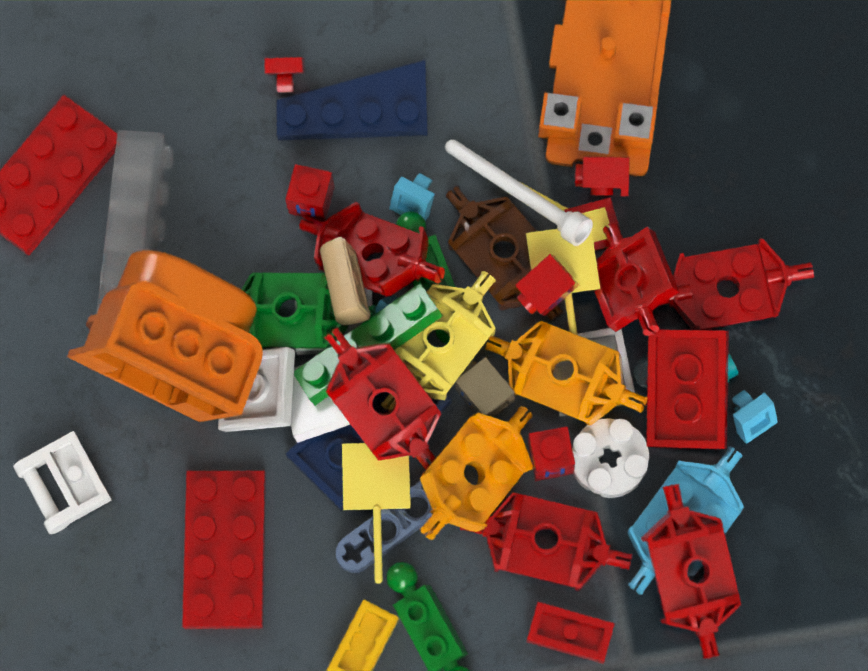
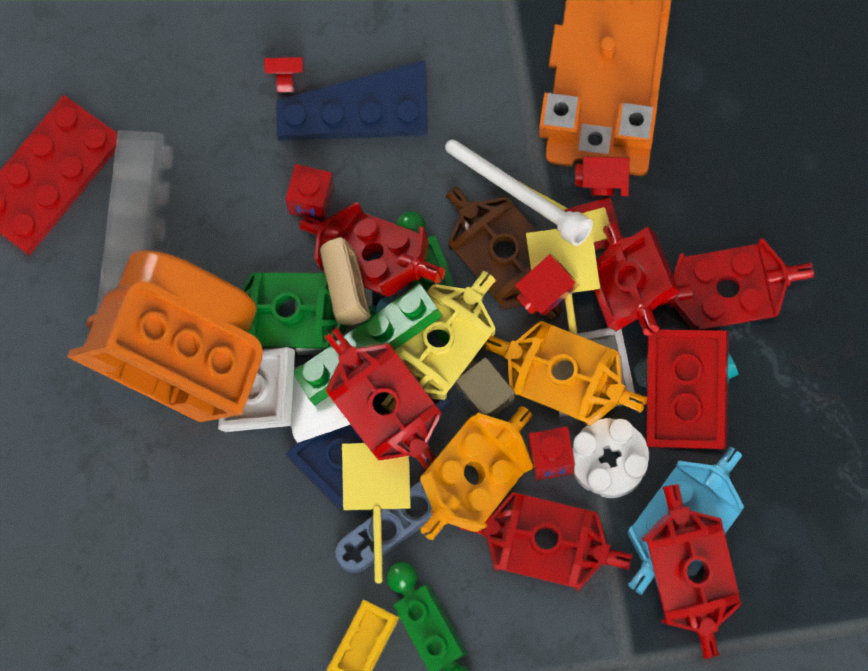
white plate [13,431,112,534] -> none
red plate [182,471,266,629] -> none
medium azure tile [389,173,435,221] -> none
red plate [527,602,615,664] -> none
medium azure tile [731,390,778,444] -> none

